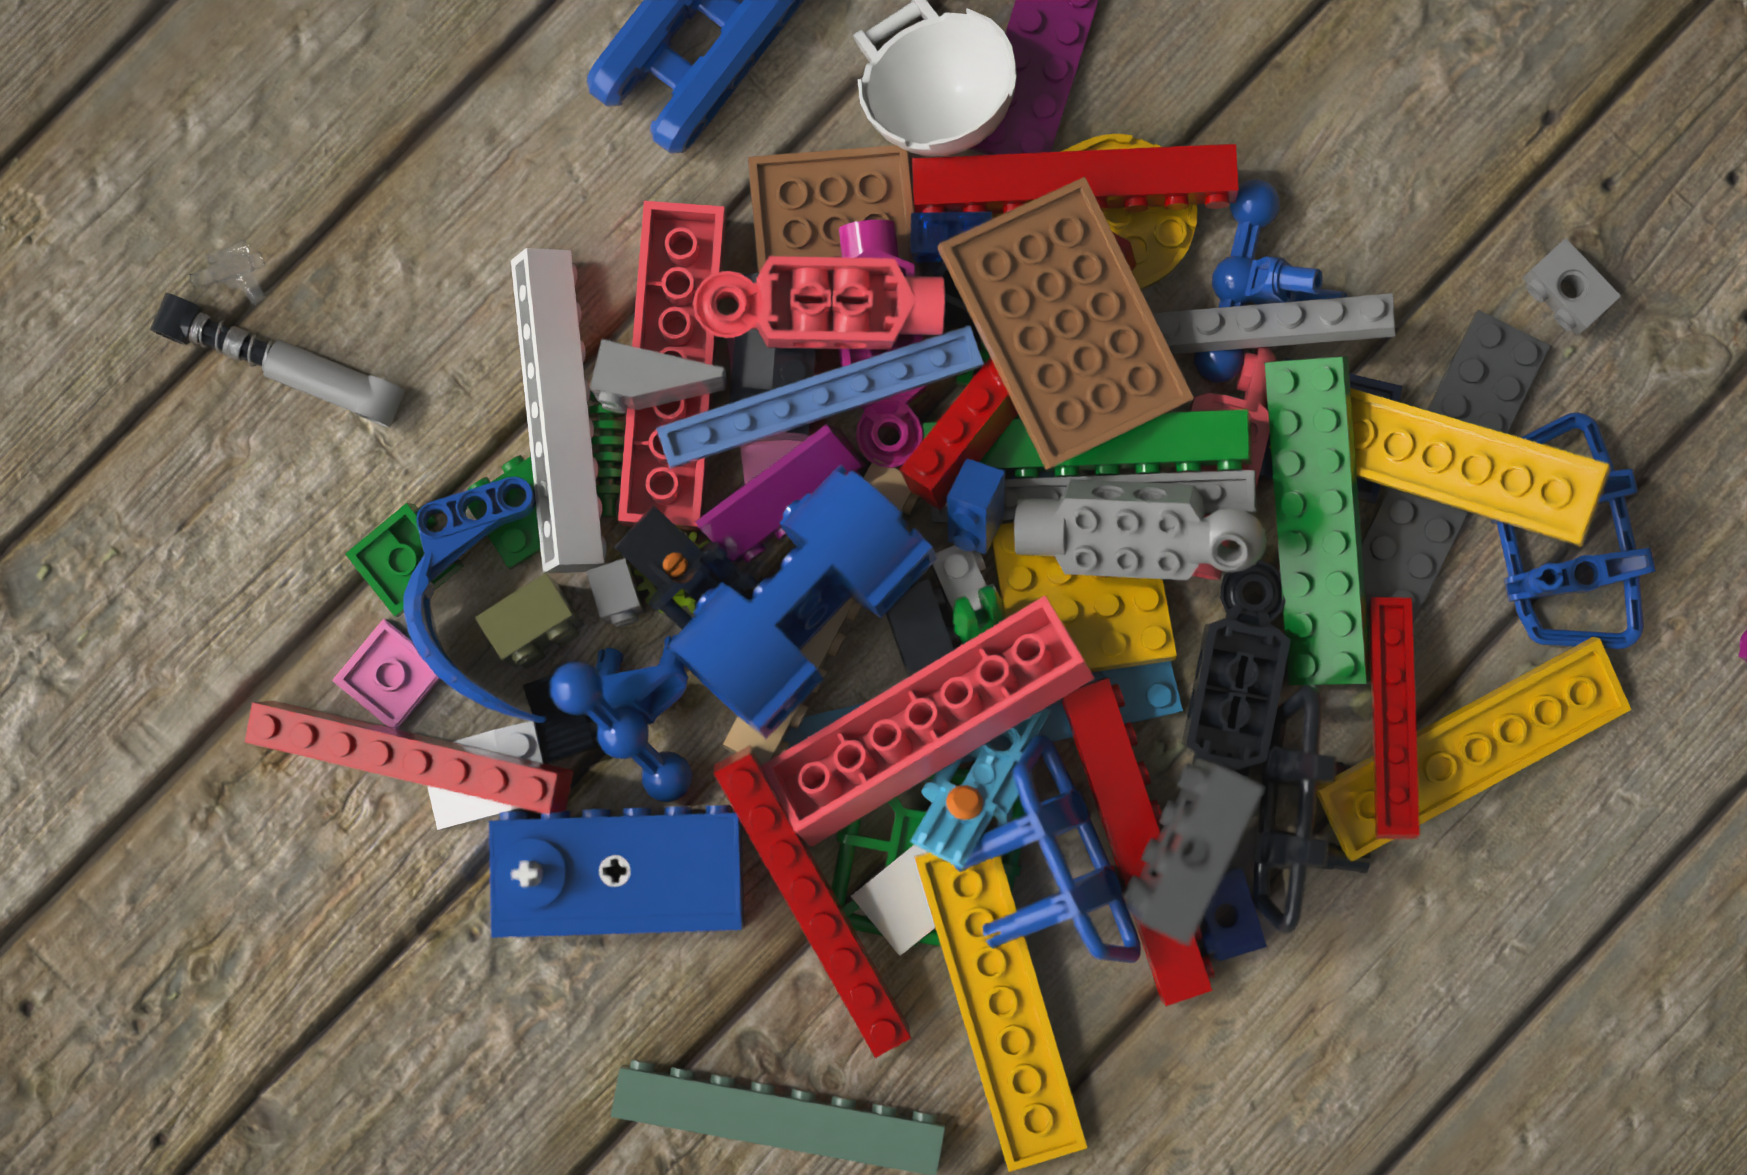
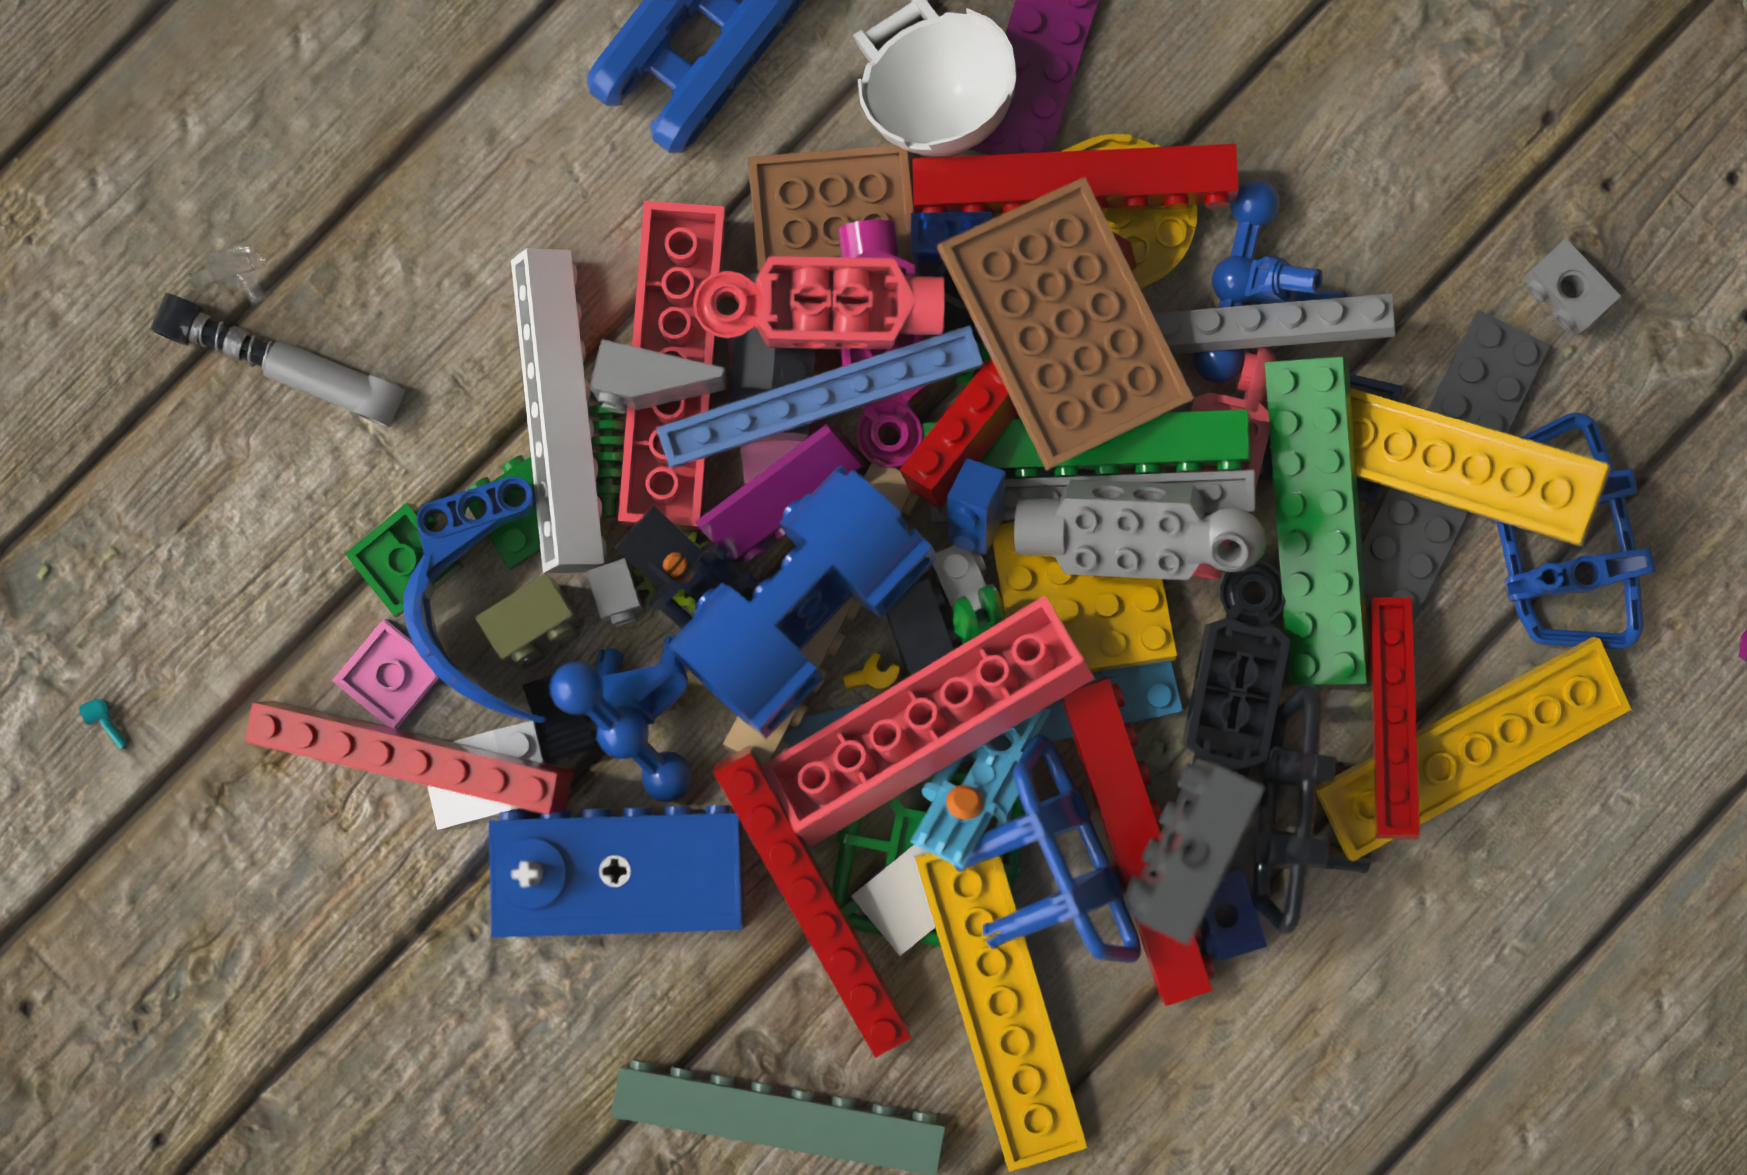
none -> teal hand [79,699,128,749]
none -> yellow piece [842,652,904,693]

